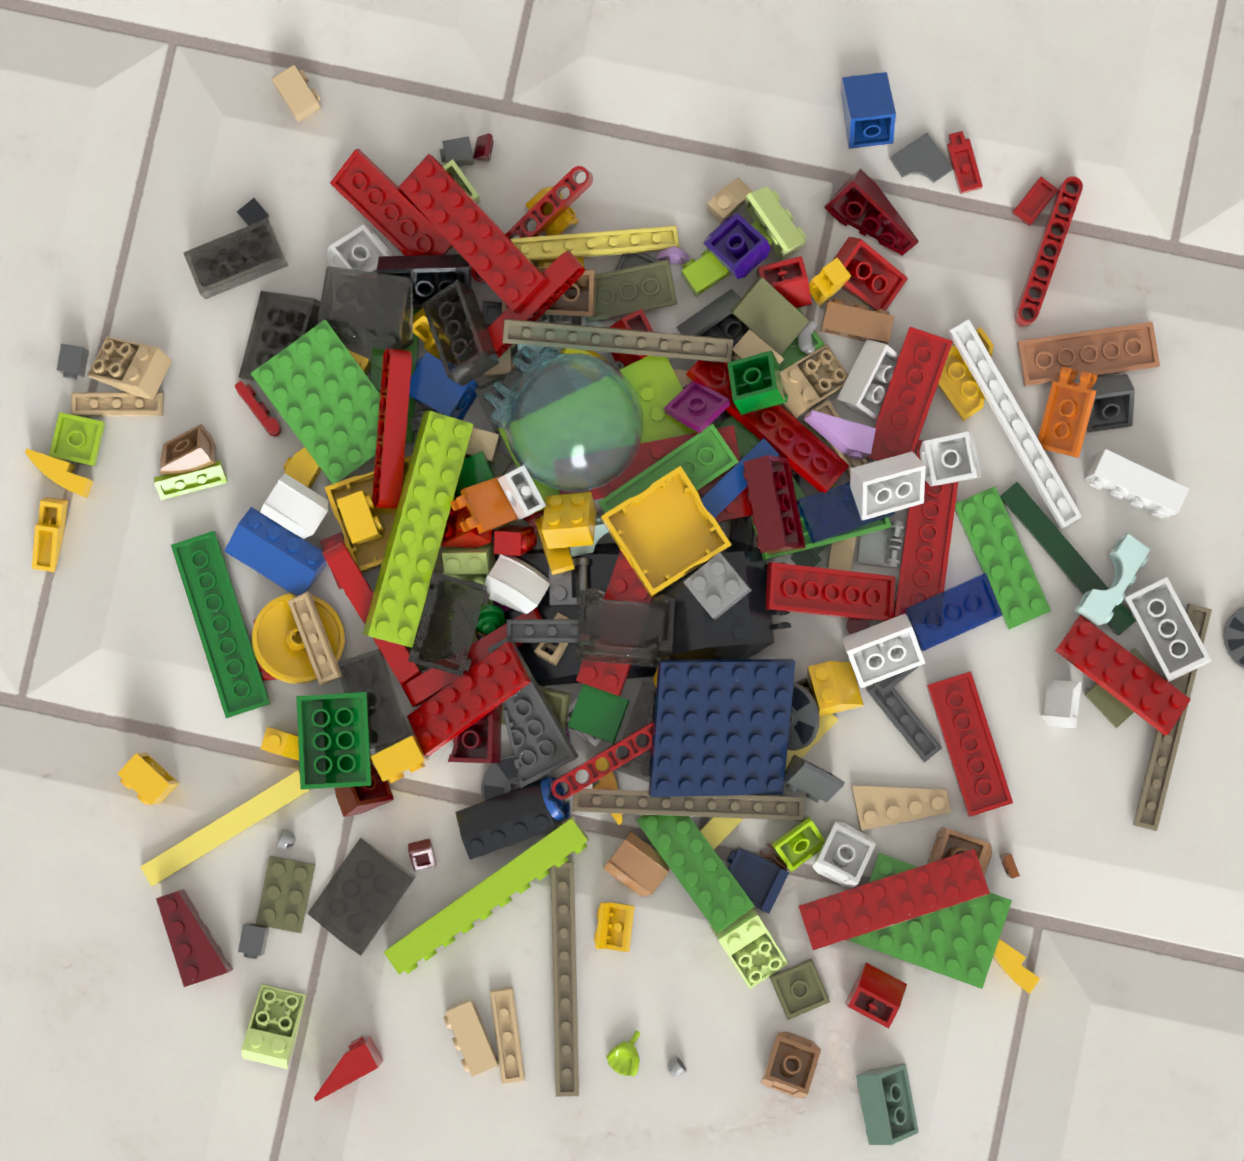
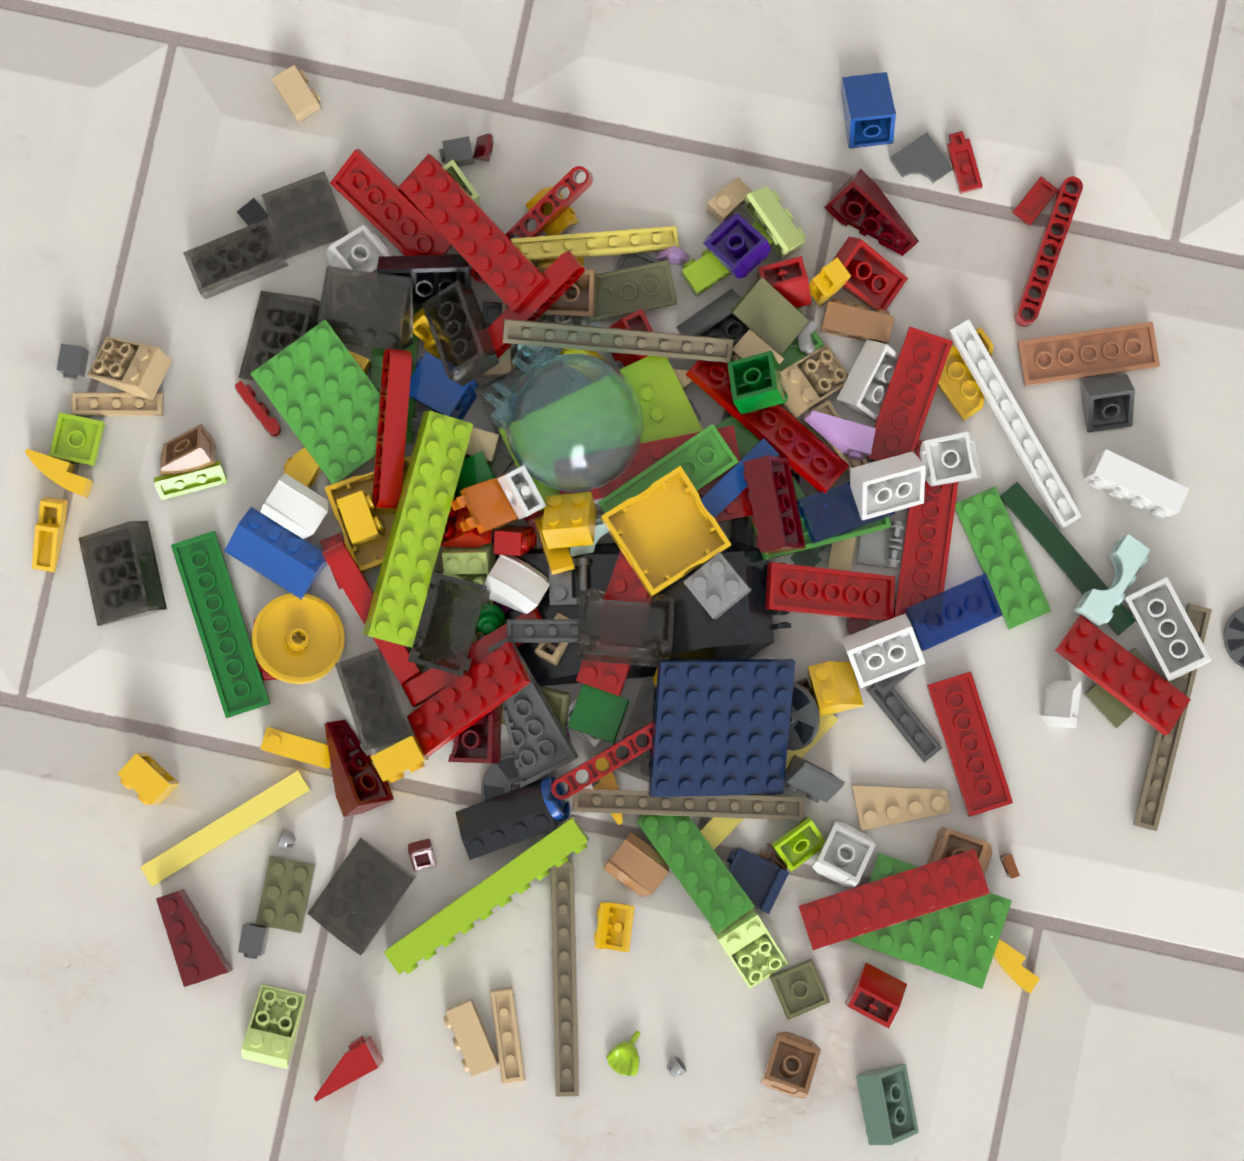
tan tile [288,592,342,686] -> none
green slope [296,692,371,790] -> none
magenta plate [664,381,730,433] -> none
orange tile [1038,367,1097,458] -> none
none -> clear smoke slope [78,521,167,626]
none -> clear smoke plate [261,171,349,259]

